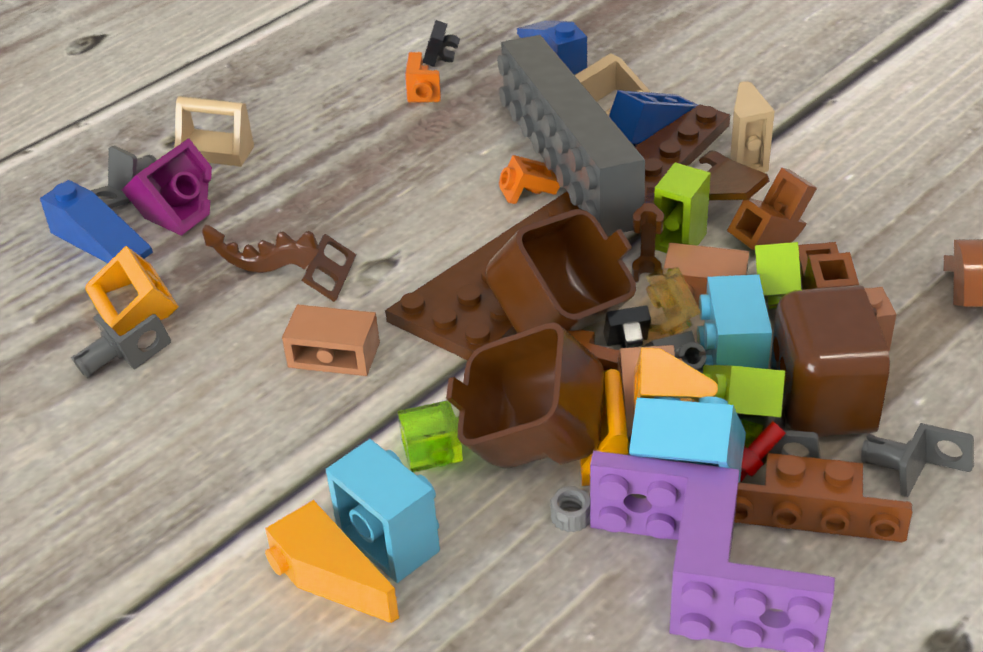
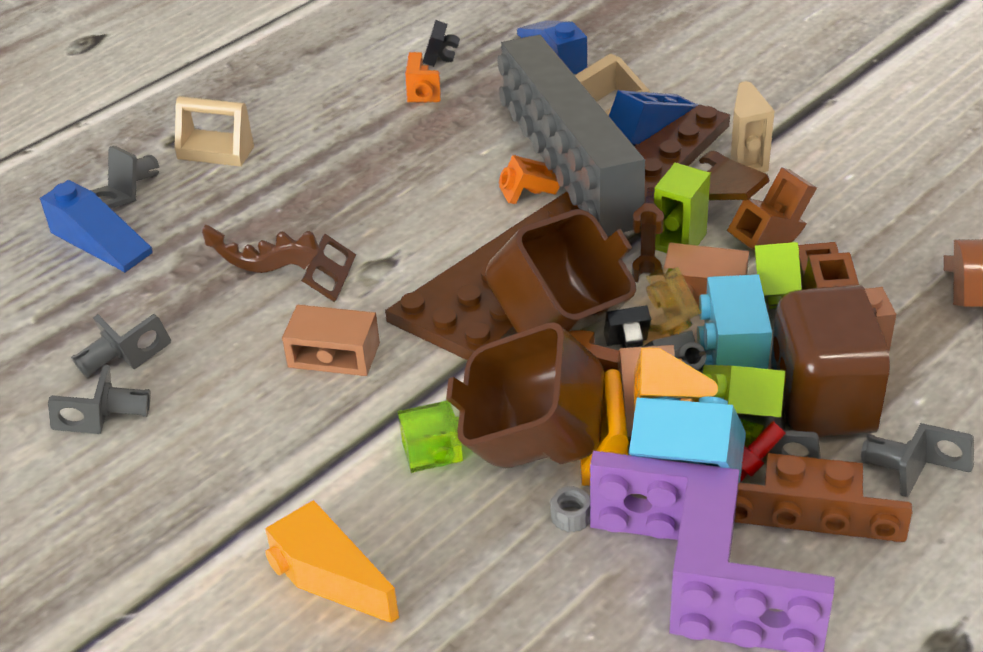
light orange tile [85,246,179,336] -> none
magenta slope [122,138,212,236] -> none
medium azure brick [326,439,440,583] -> none
none -> dark grey bracket [48,365,151,434]

